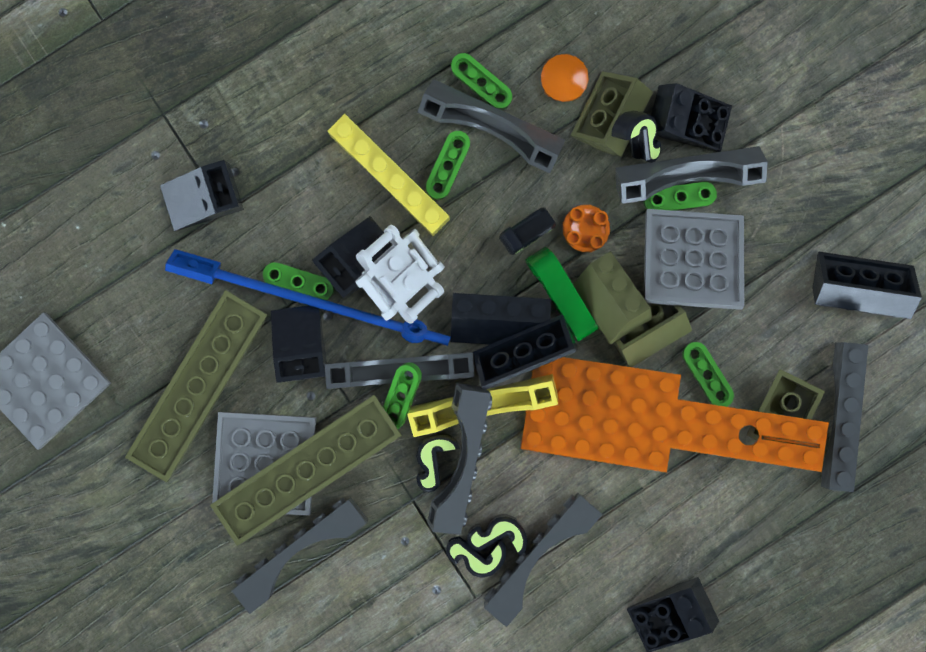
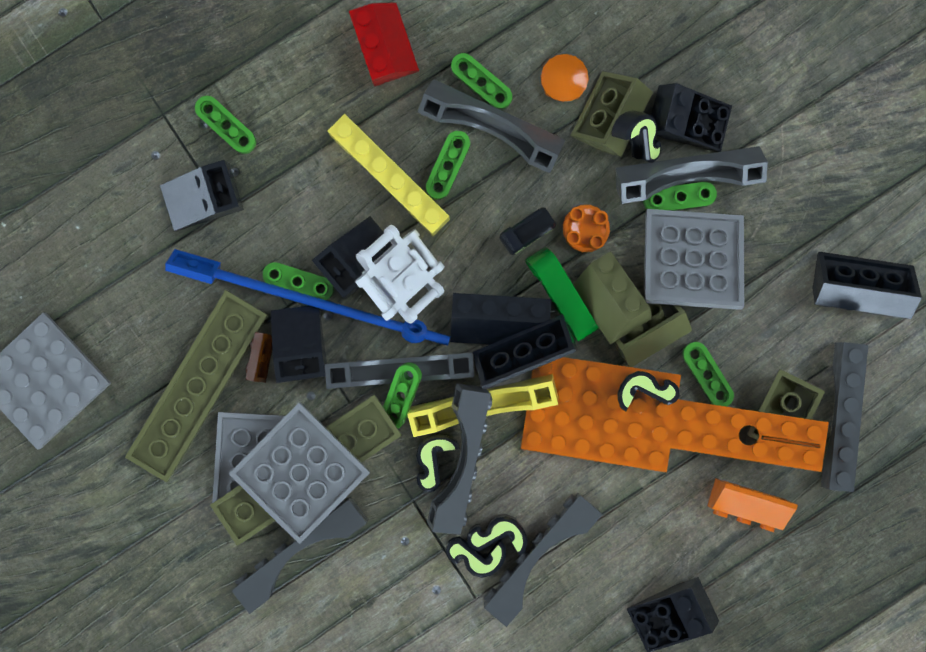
none -> bright green plate [195,96,256,154]
none -> light grey plate [229,402,370,544]
none -> reddish brown plate [245,332,273,383]
none -> red slope [349,3,419,86]
none -> animal [618,371,679,412]
none -> orange slope [707,478,798,532]

